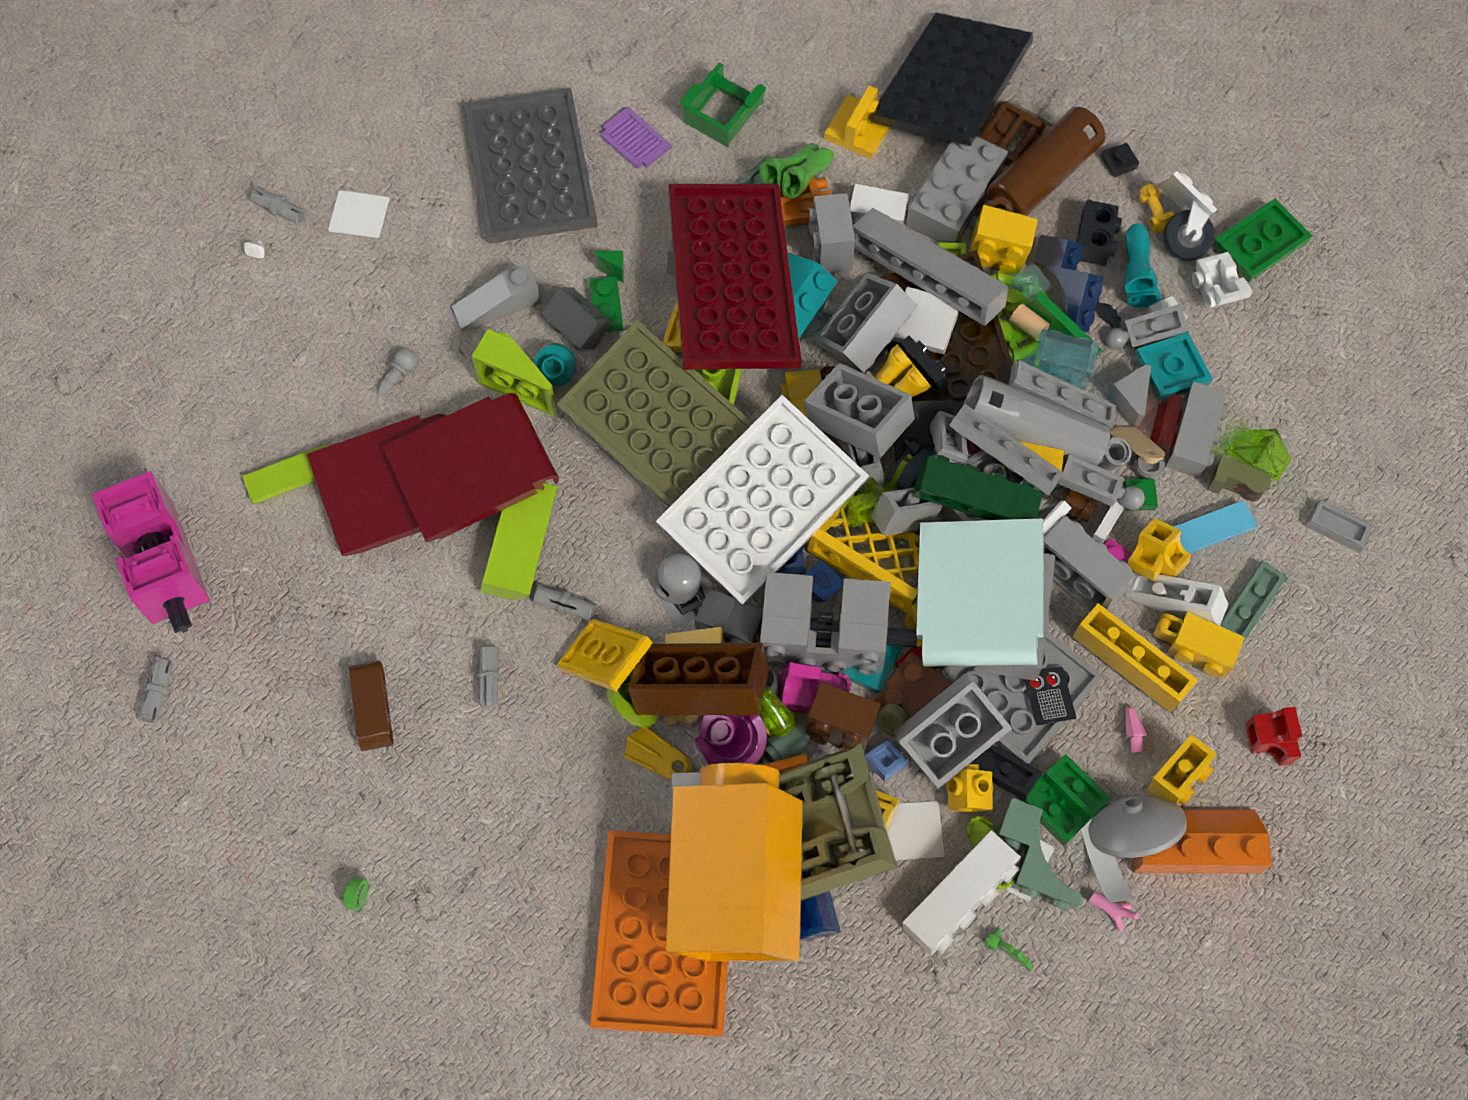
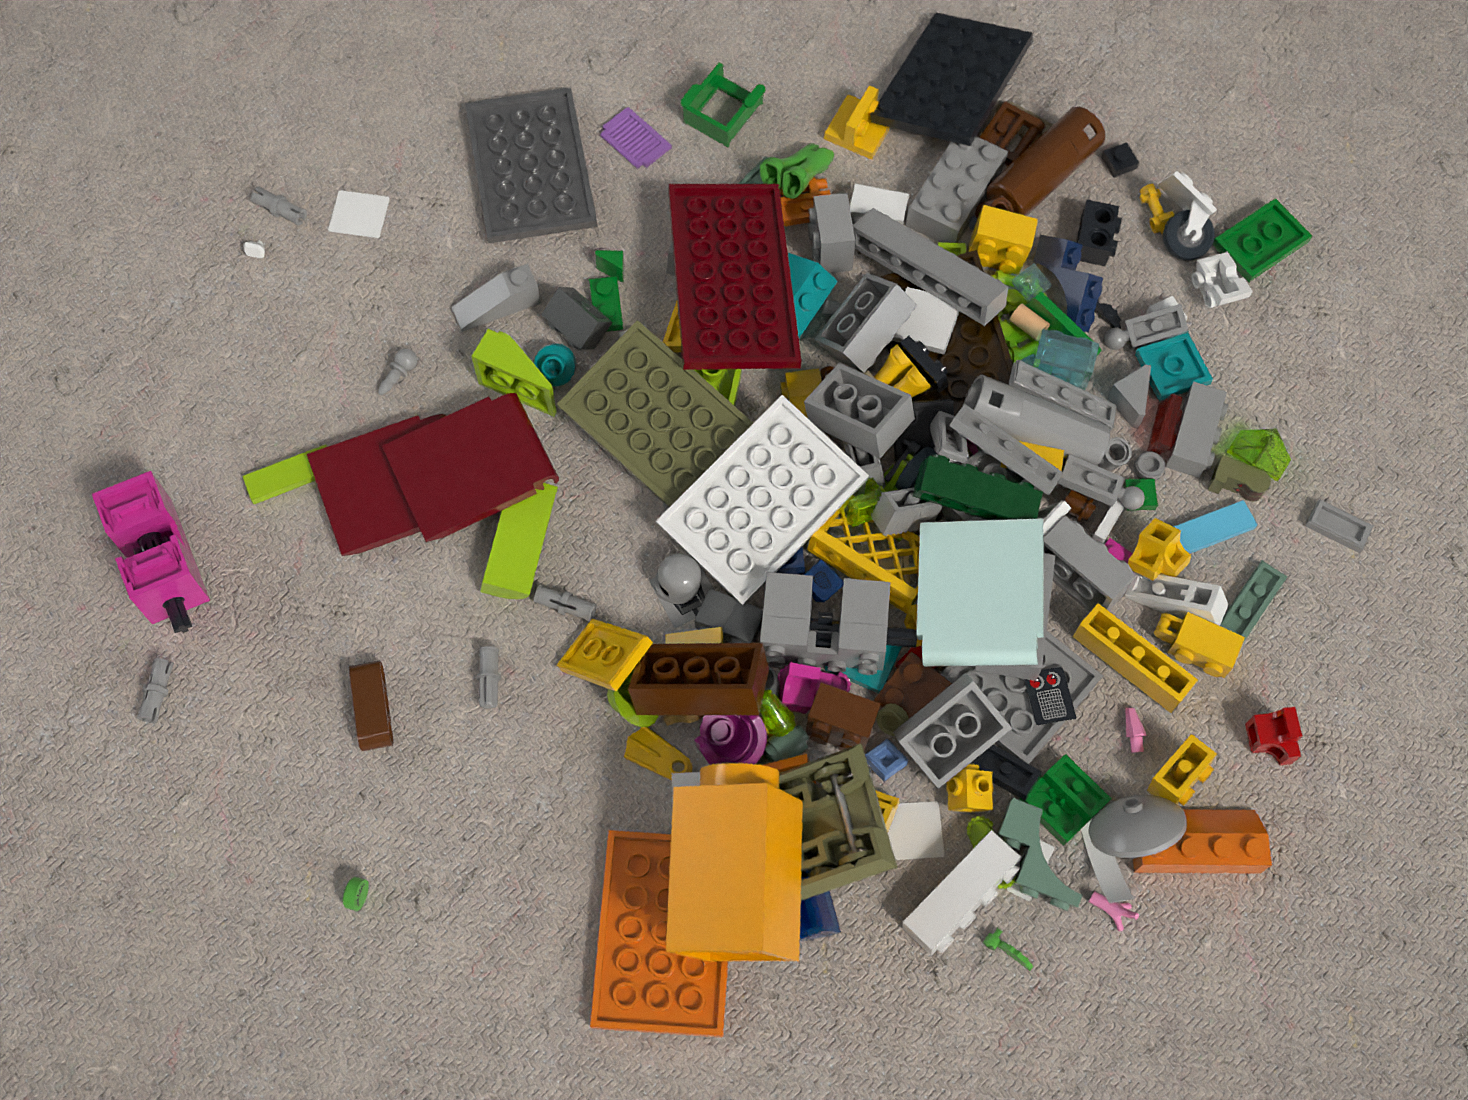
tan piece [1110,426,1165,464] -> none
teal piece [1124,223,1161,308] -> none

